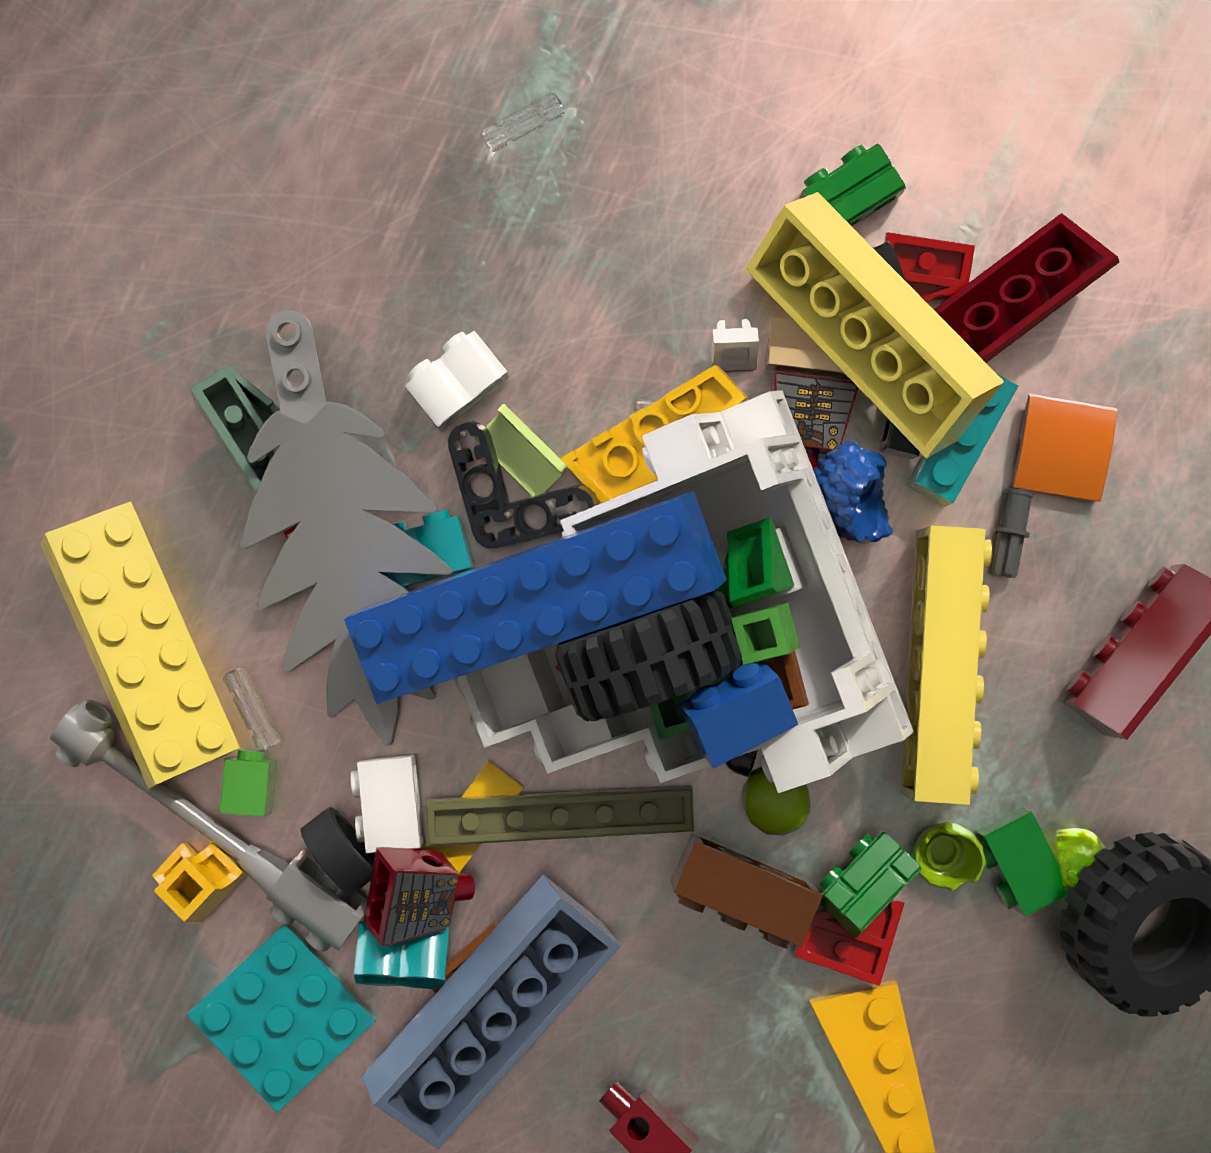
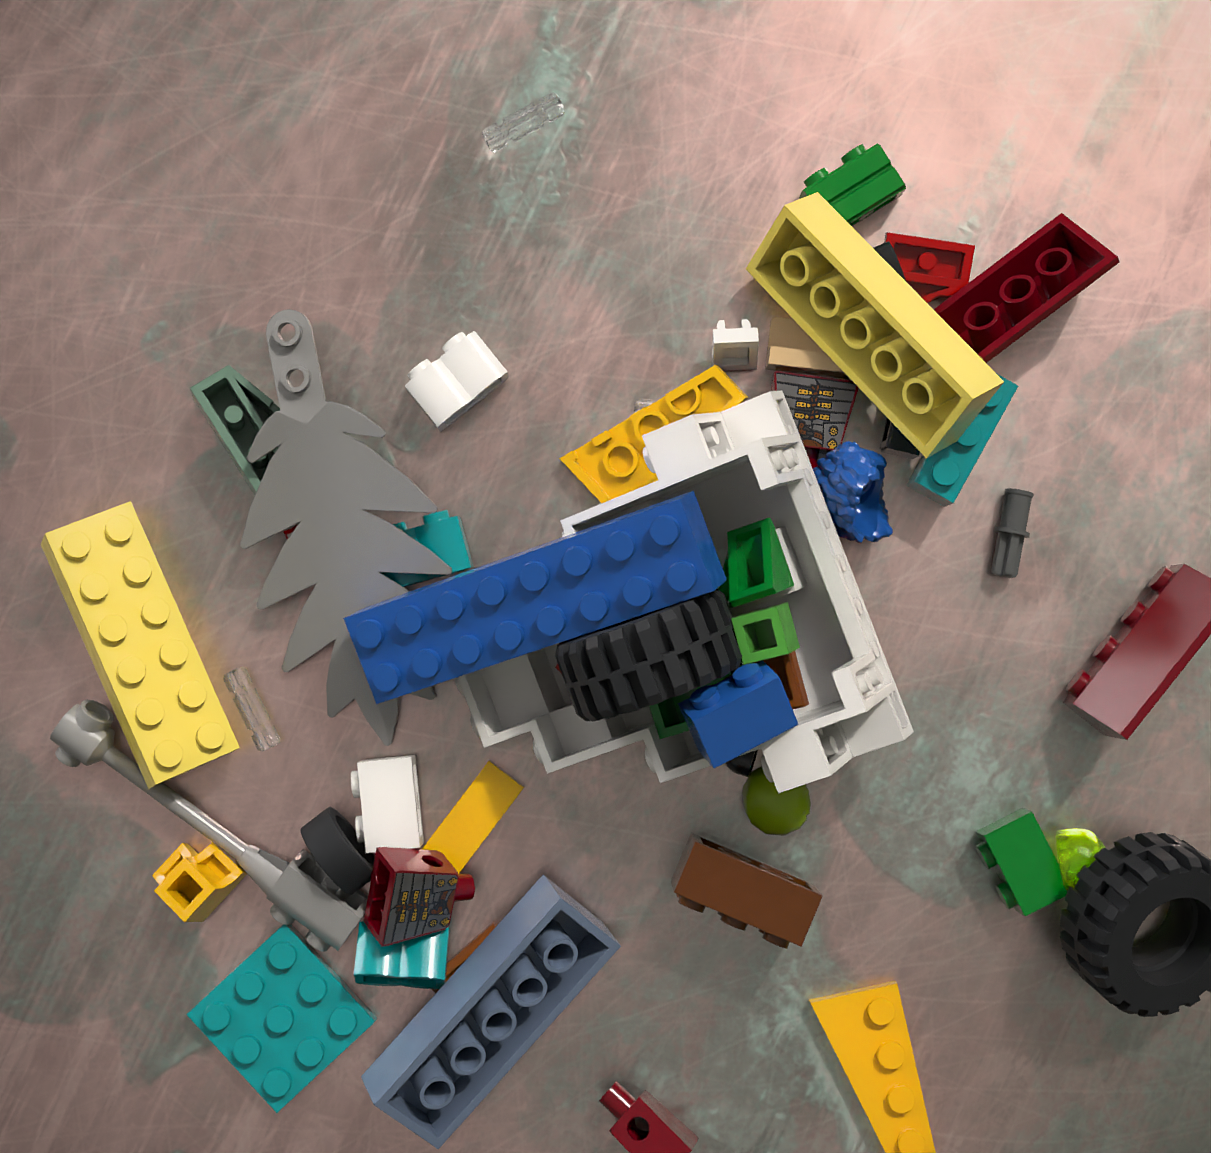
bright green brick [219,749,277,817] -> none
olive tile [425,785,694,846] -> none
black beam [448,421,599,548] -> none
yellowish green panel [474,403,568,496] -> none
red wing [792,901,905,986] -> none
green brick [818,831,922,938] -> none
light yellow brick [901,526,992,805] -> none
lime hair [913,822,986,891] -> none
orange slope [1011,394,1117,502] -> none

